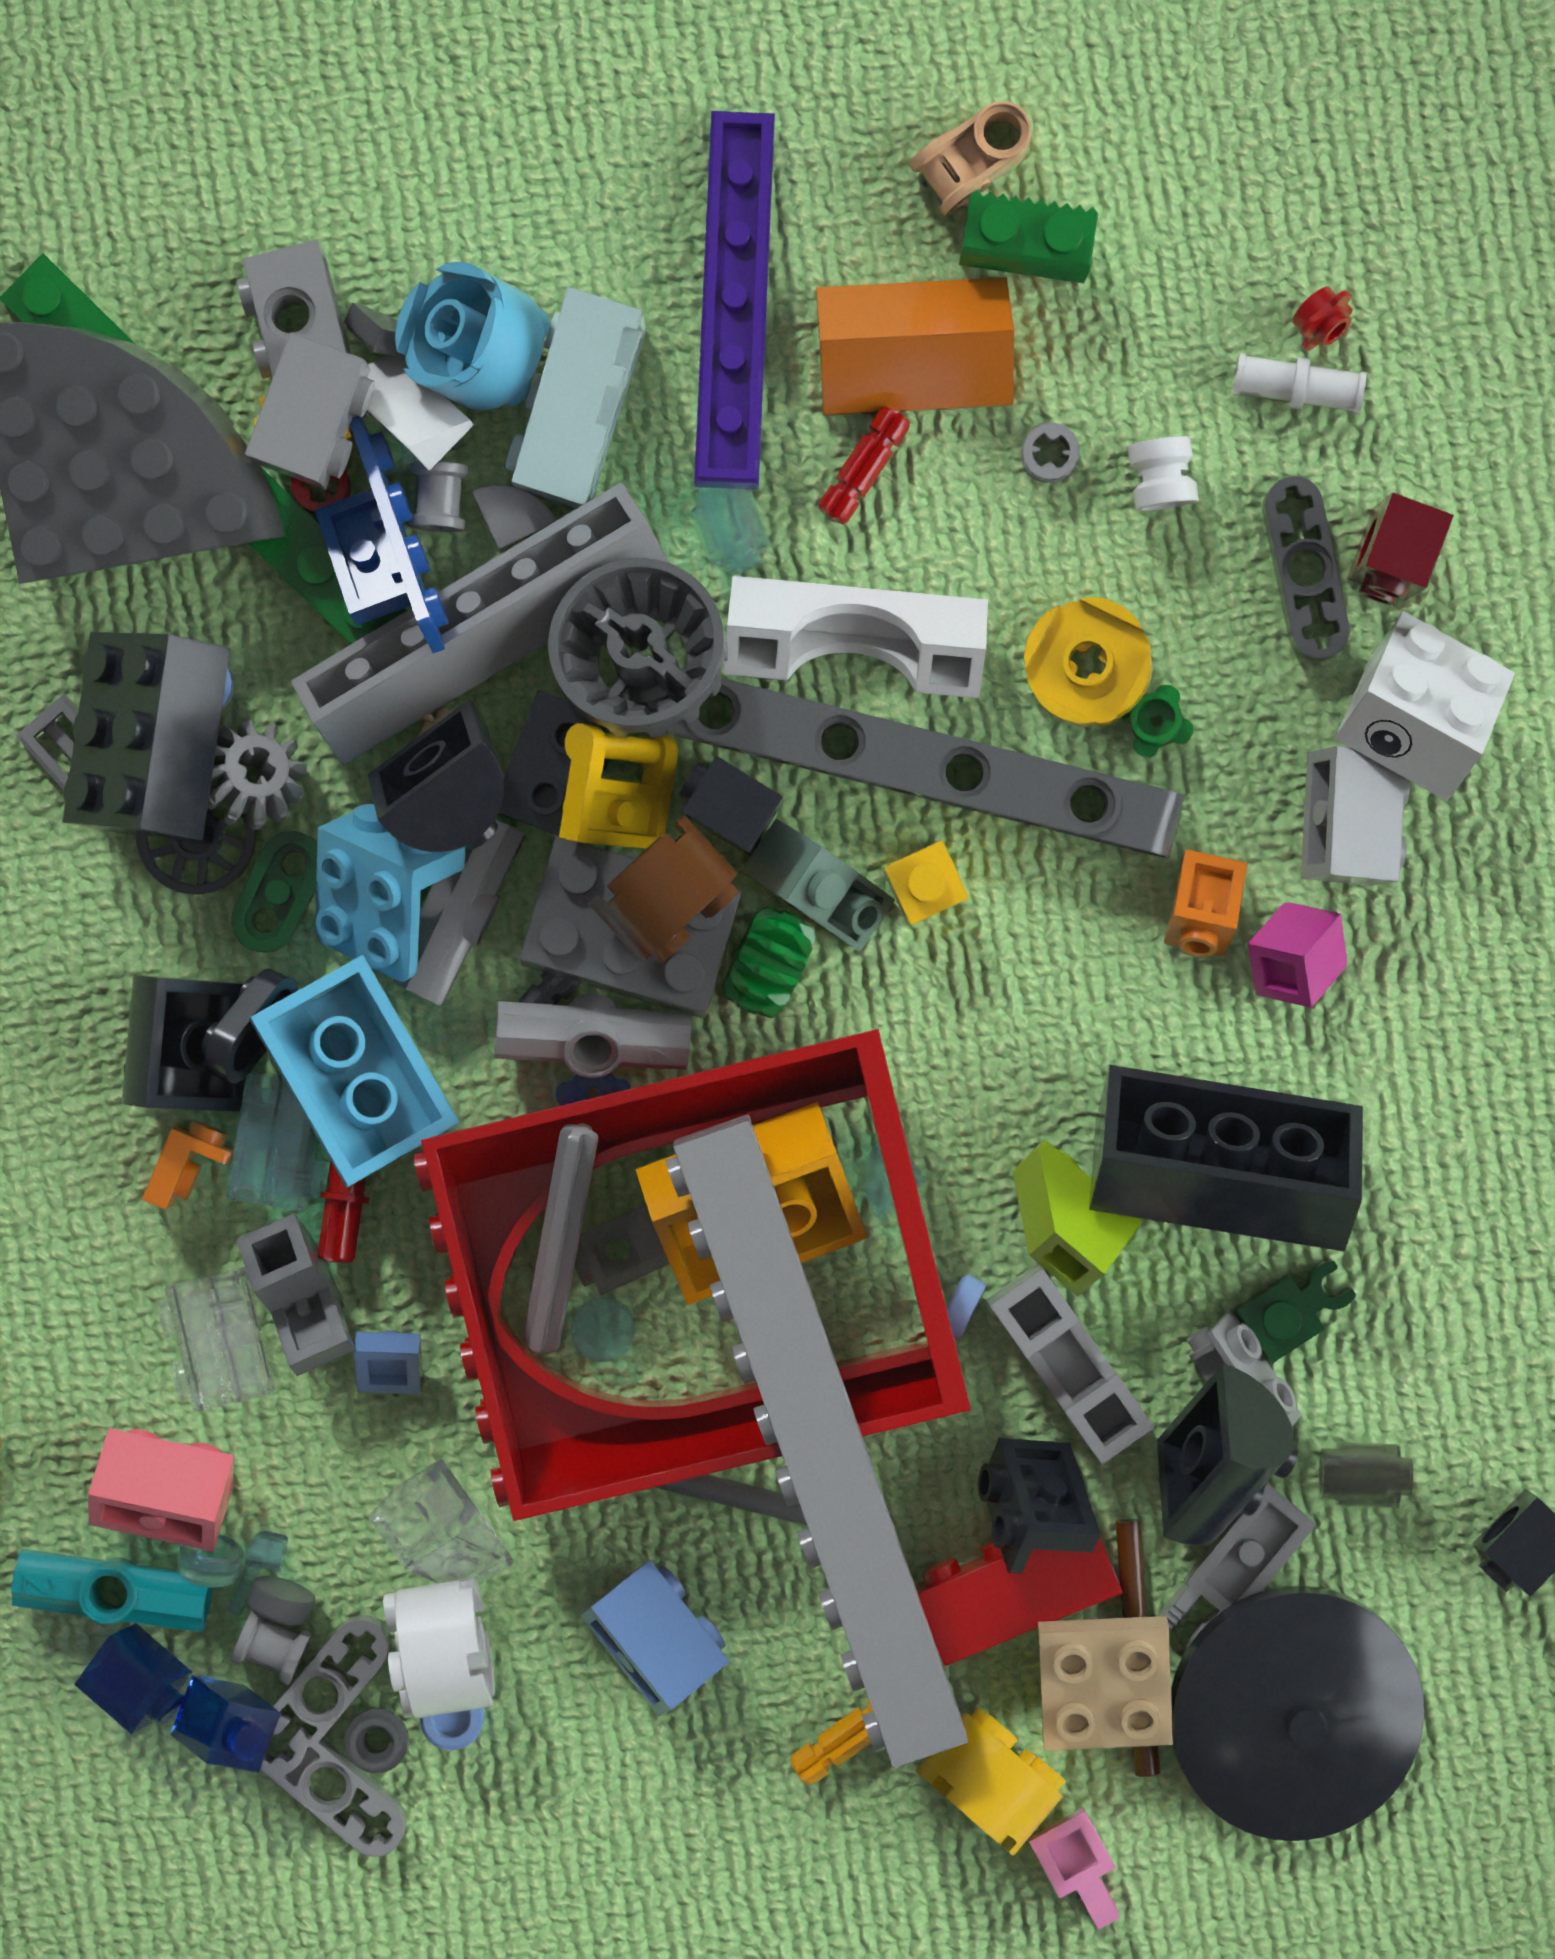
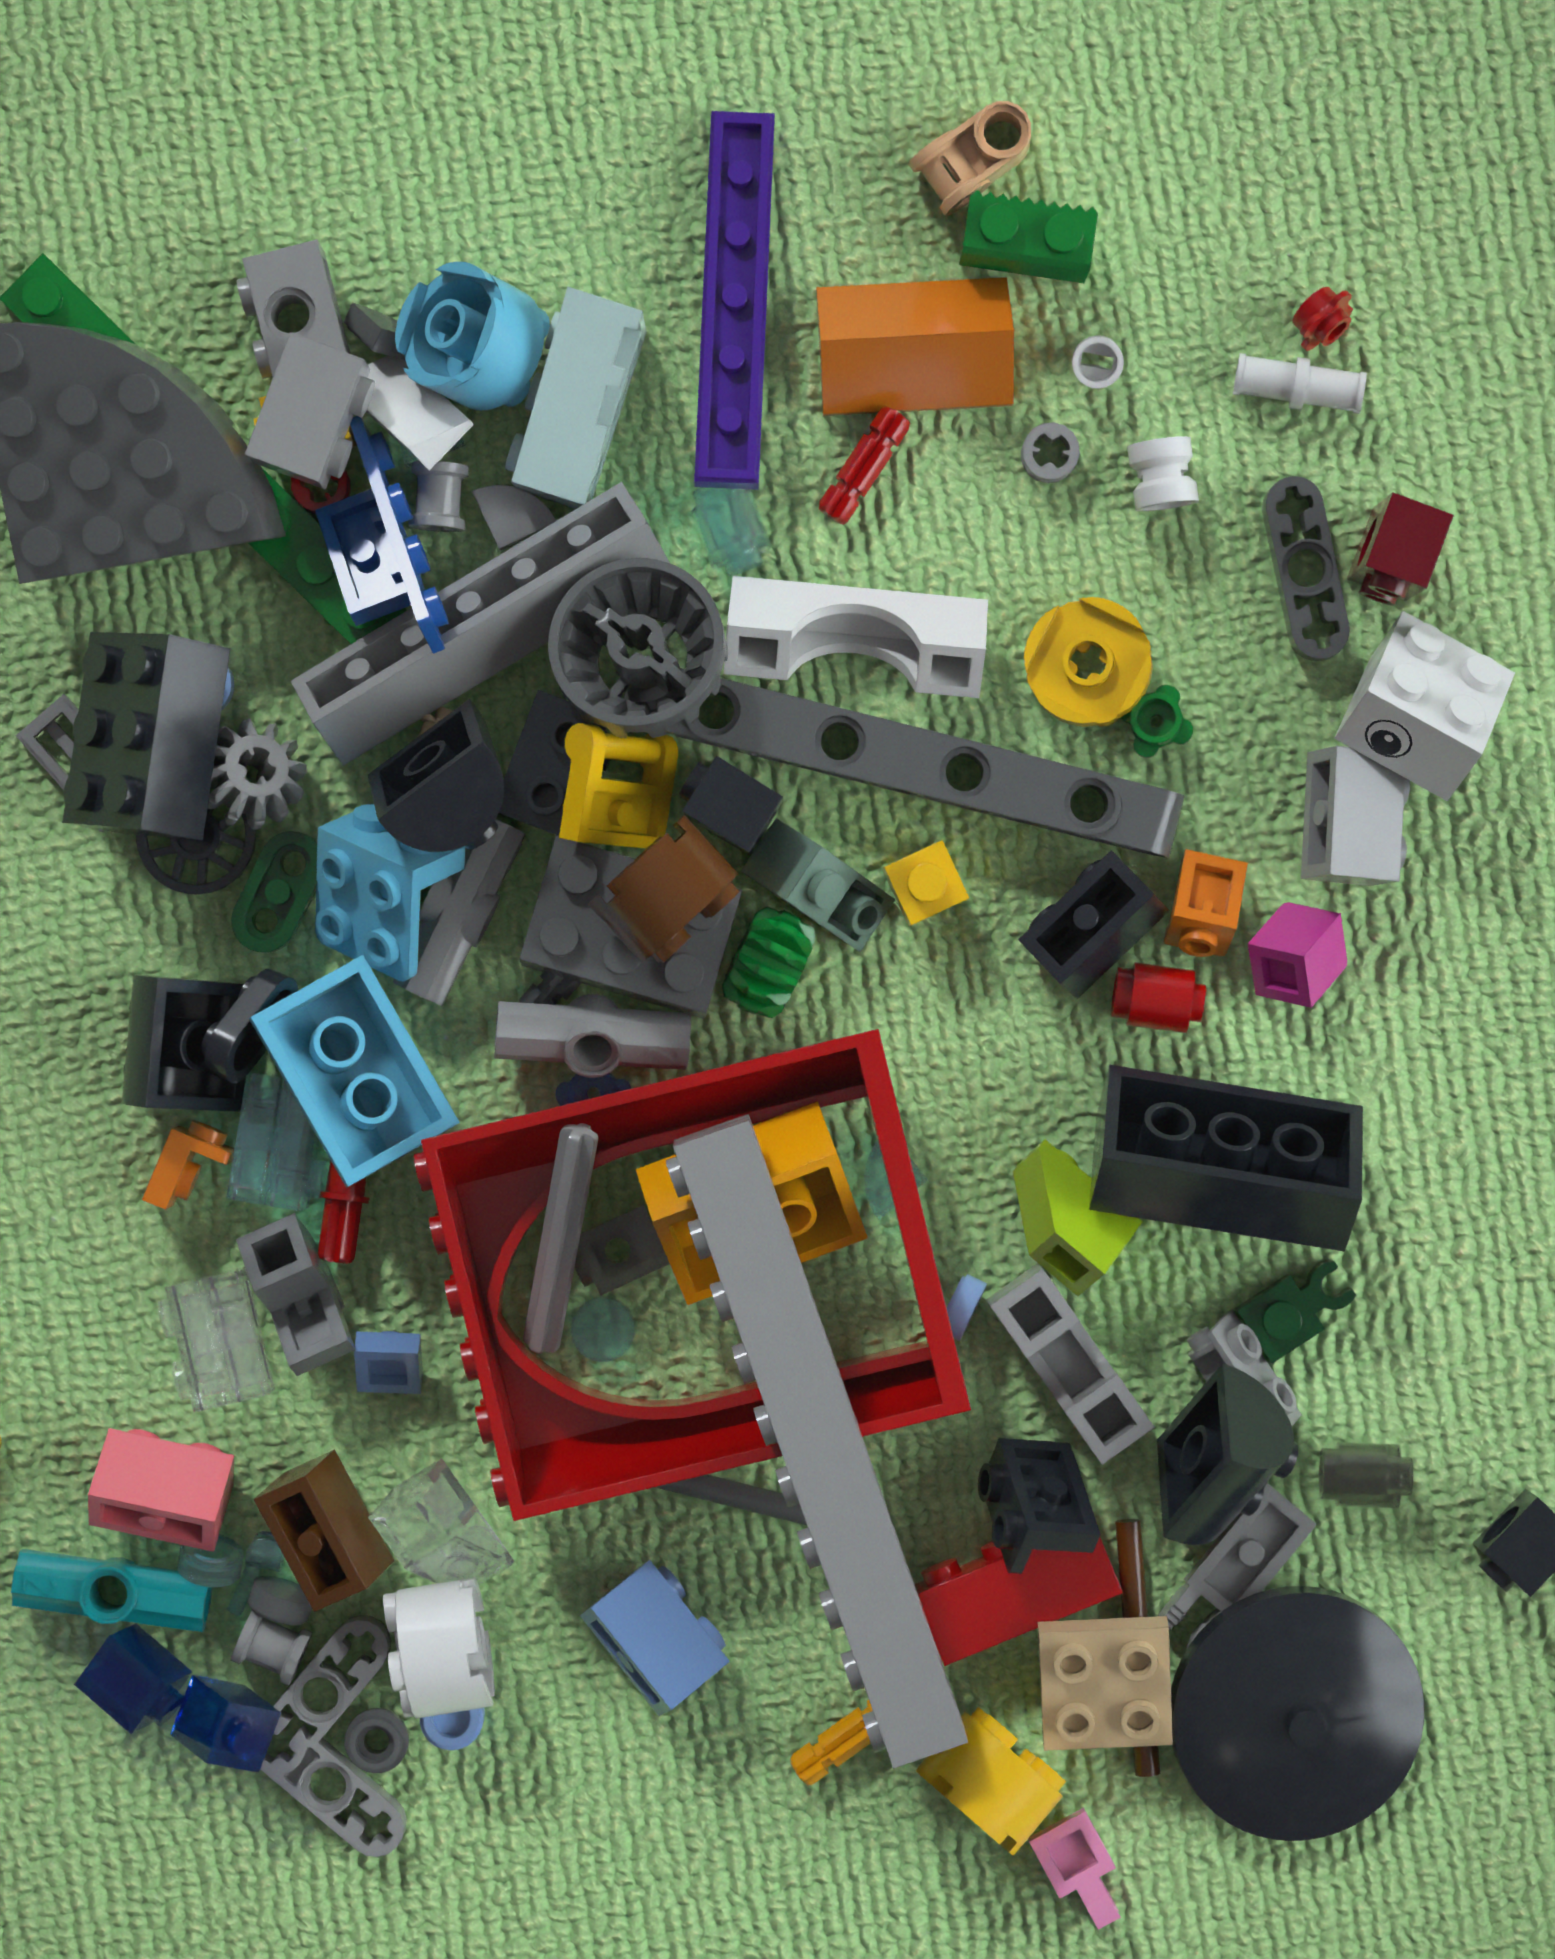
none -> reddish brown brick [253,1449,394,1612]
none -> black brick [1018,850,1170,999]
none -> white hinge [1072,335,1124,388]
none -> red brick [1111,962,1206,1033]

